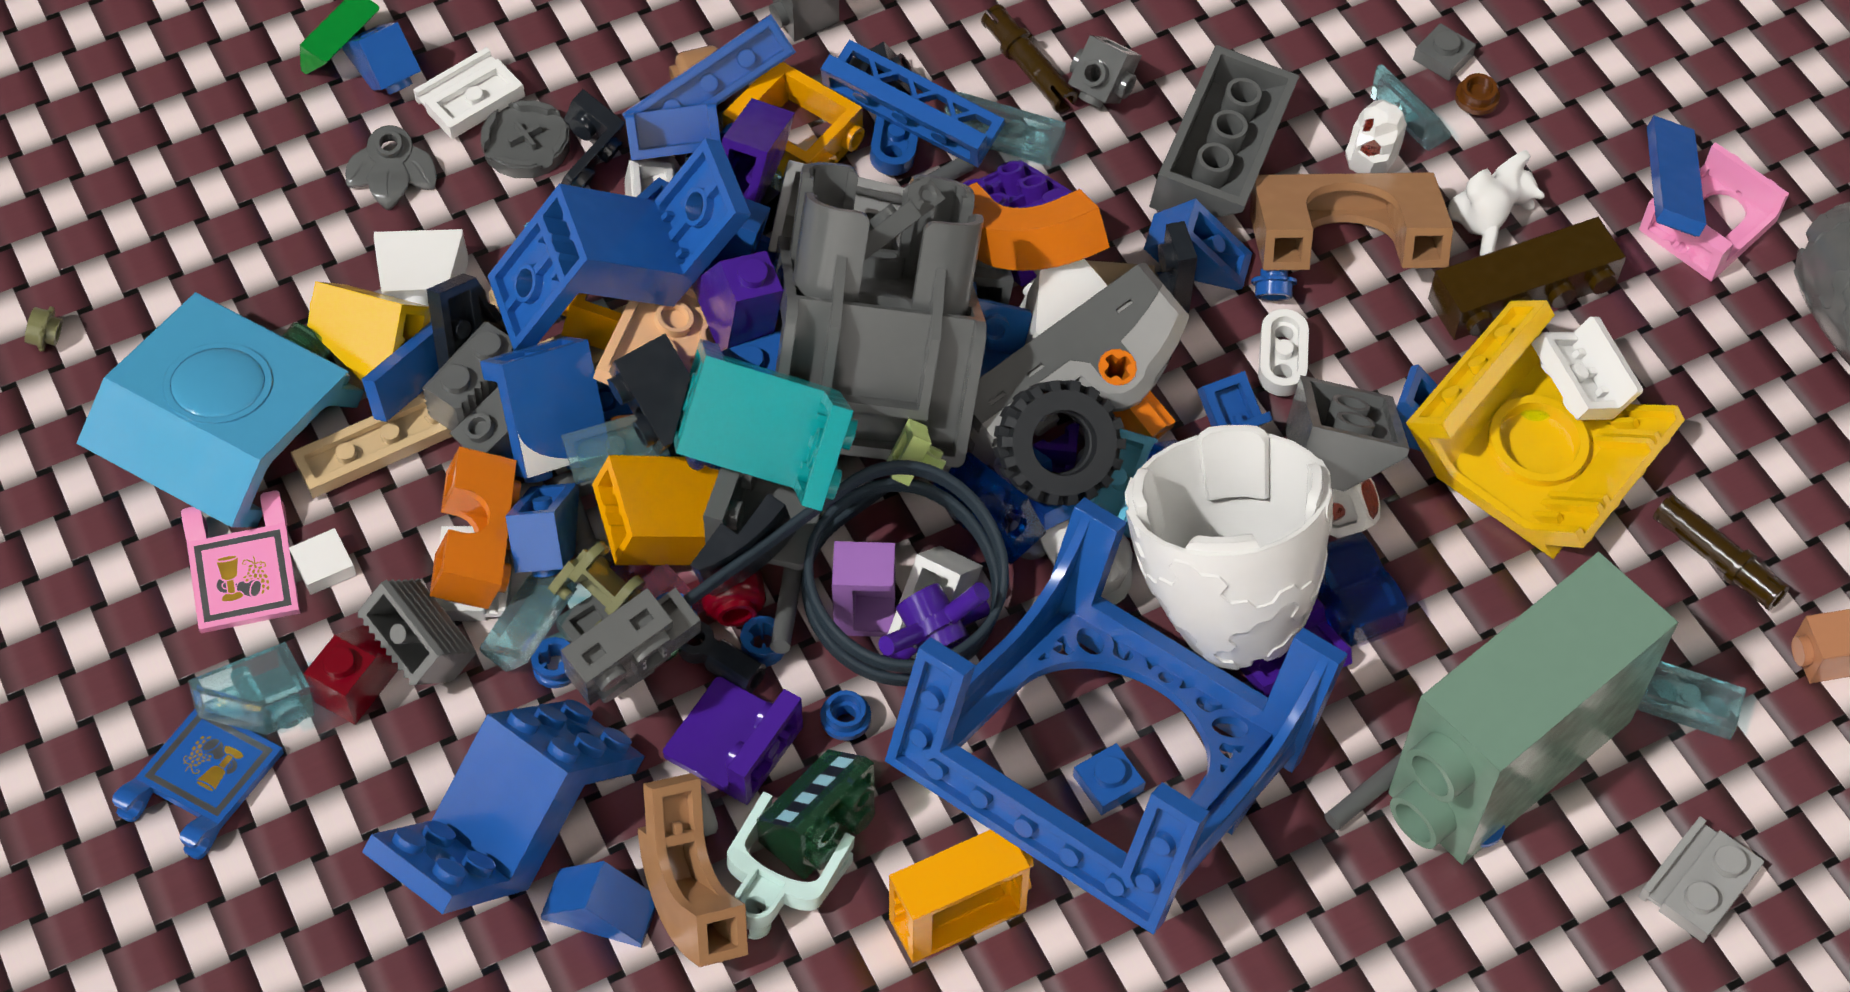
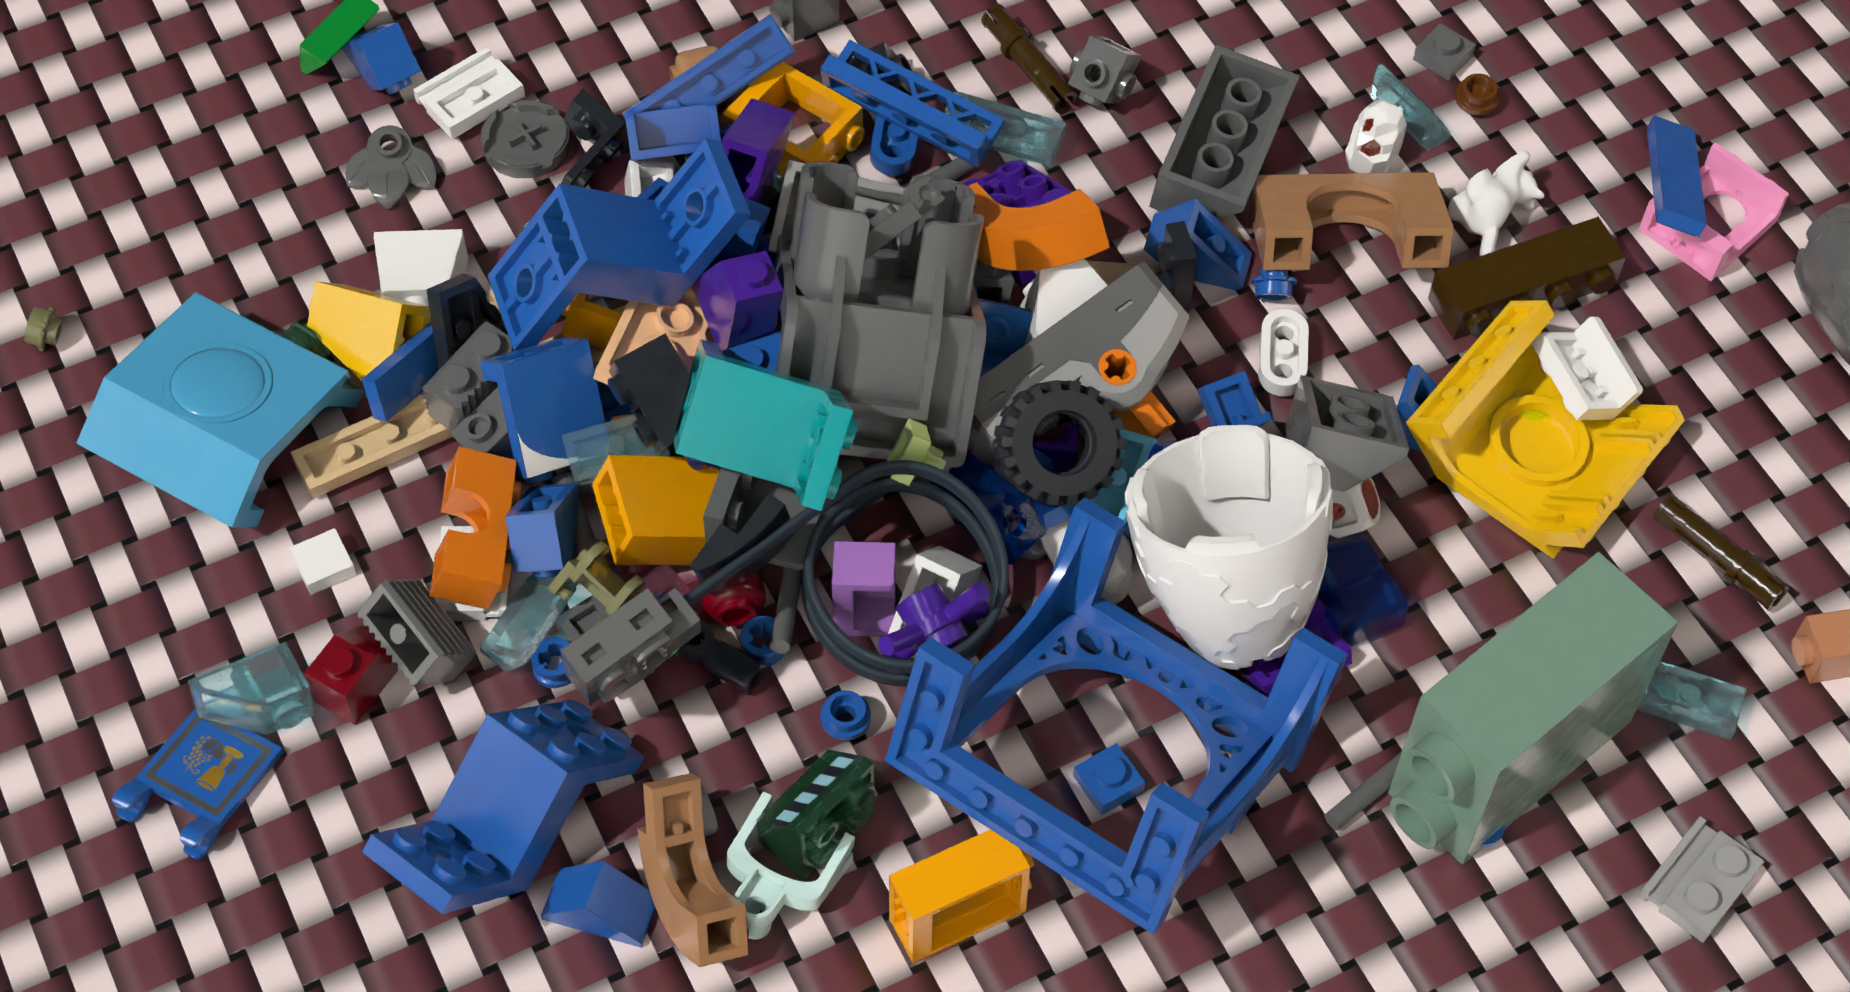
bright pink flag [181,491,300,633] -> none
dark purple bracket [663,677,803,805] -> none

